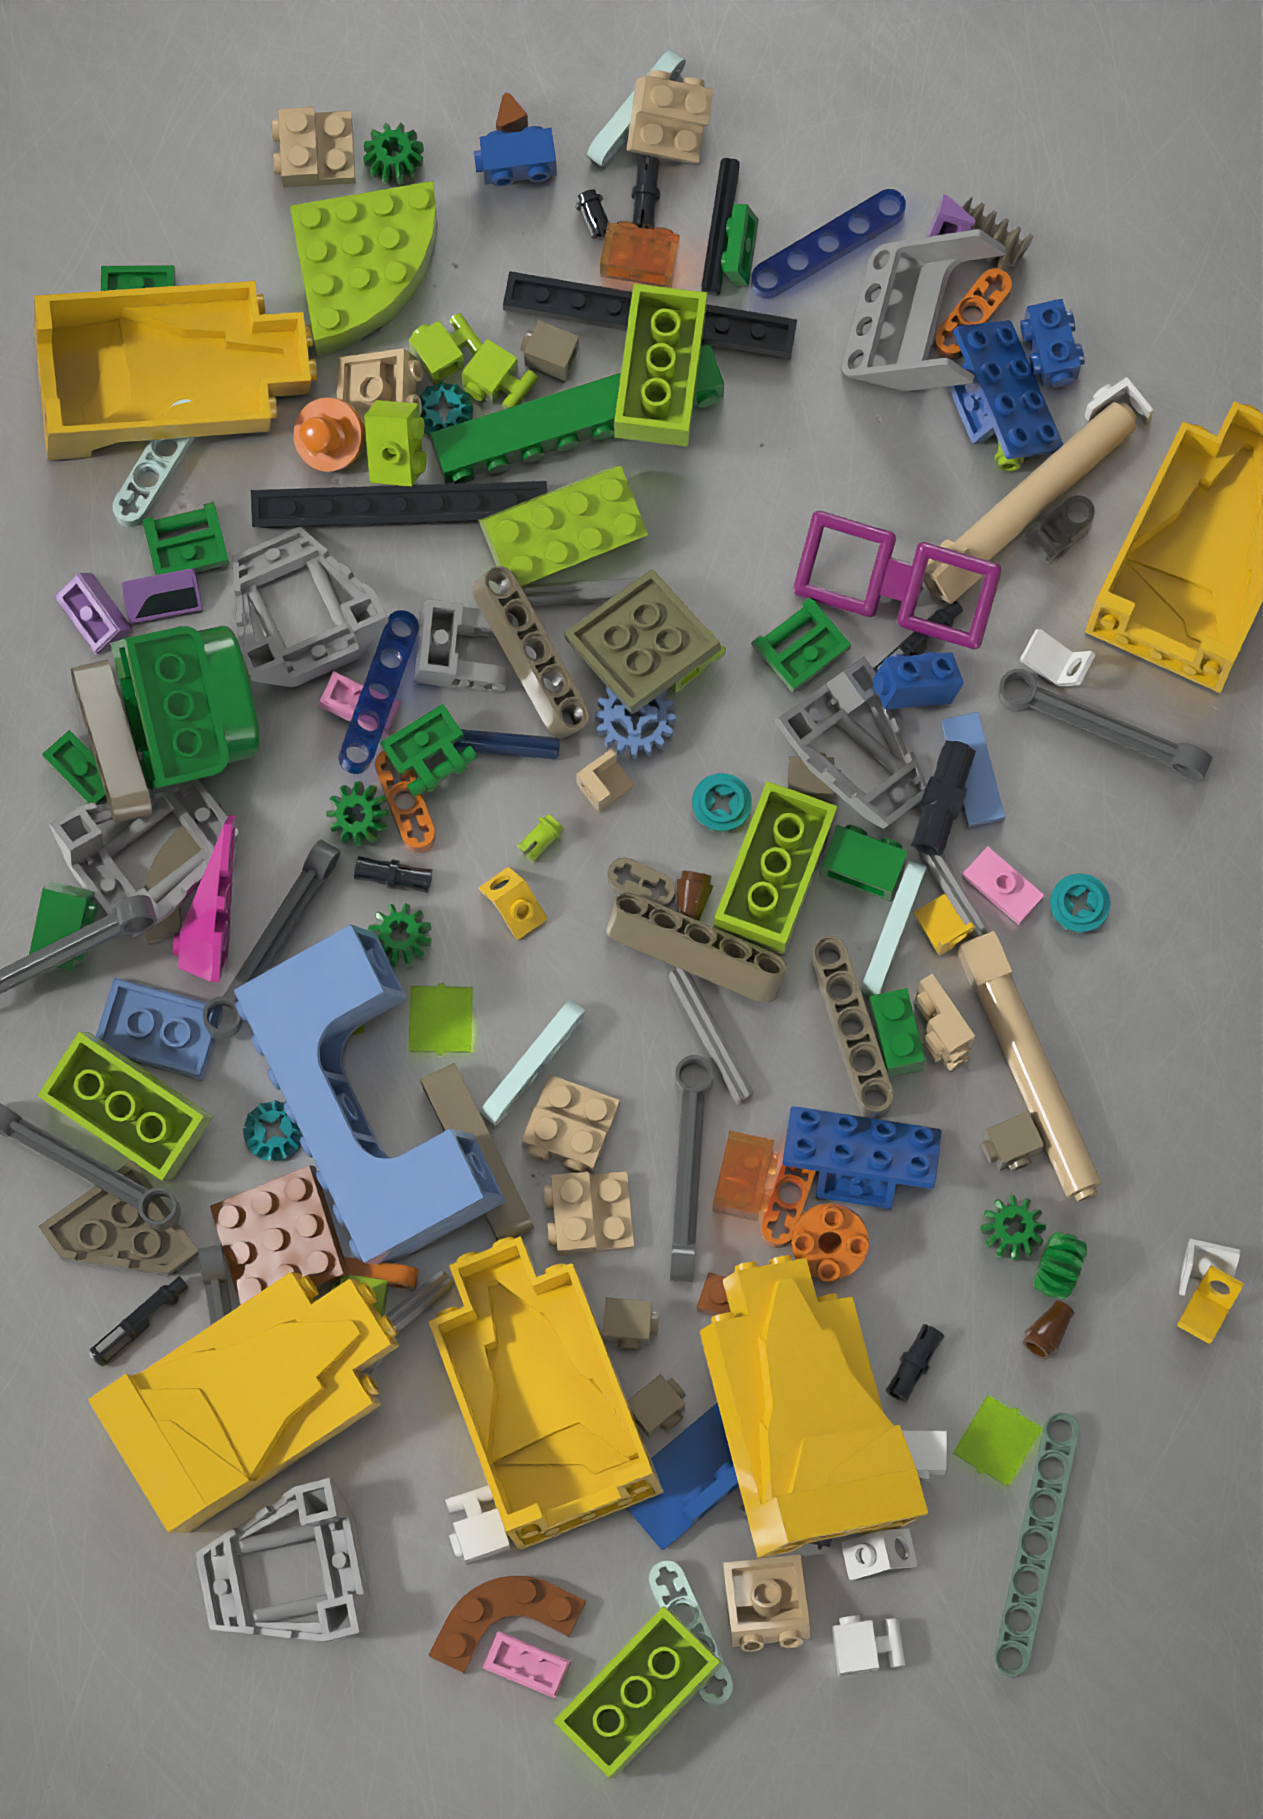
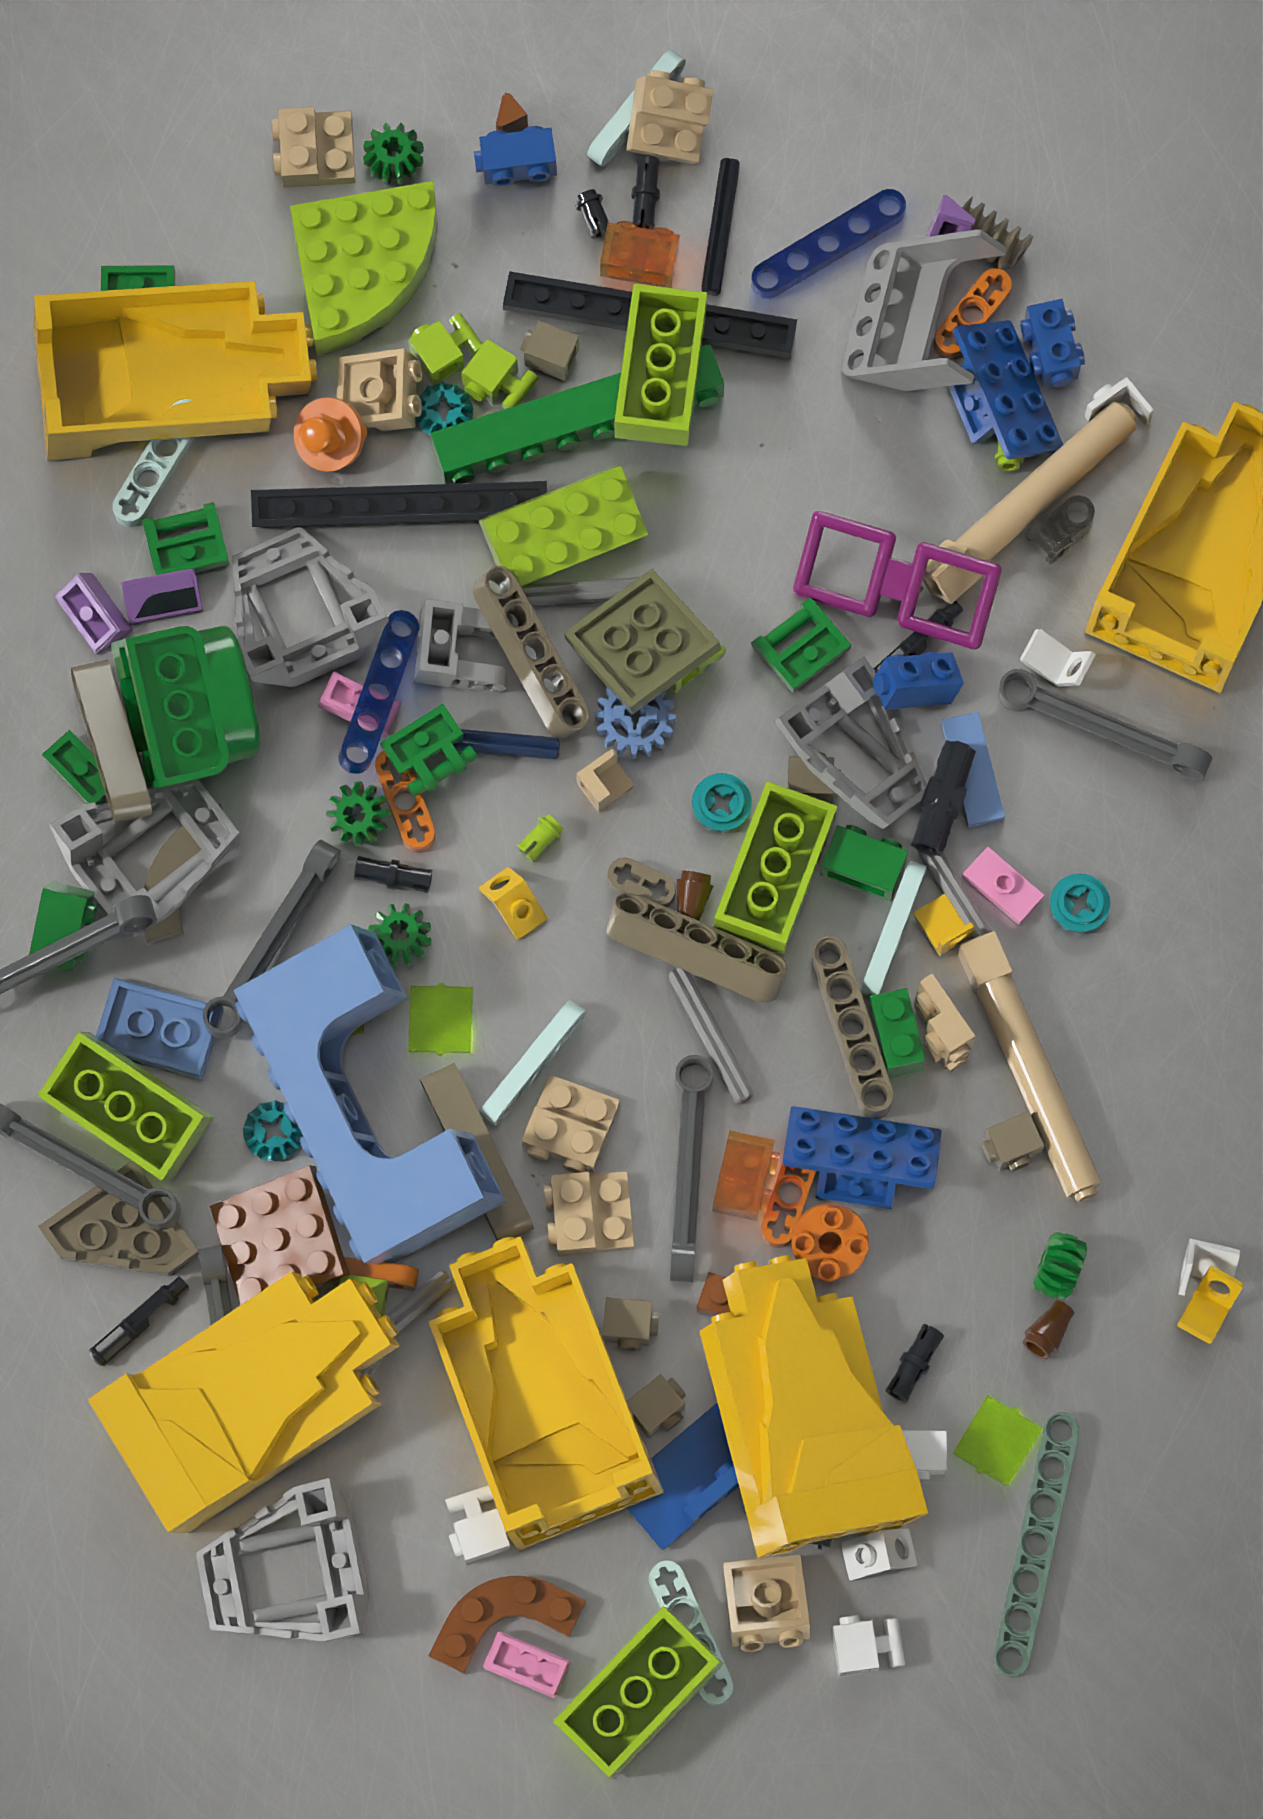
dark pink wedge [173,815,236,983] -> none
lime brick [364,400,427,487] -> none
green plate [721,204,759,286] -> none
green gear [980,1195,1046,1262] -> none

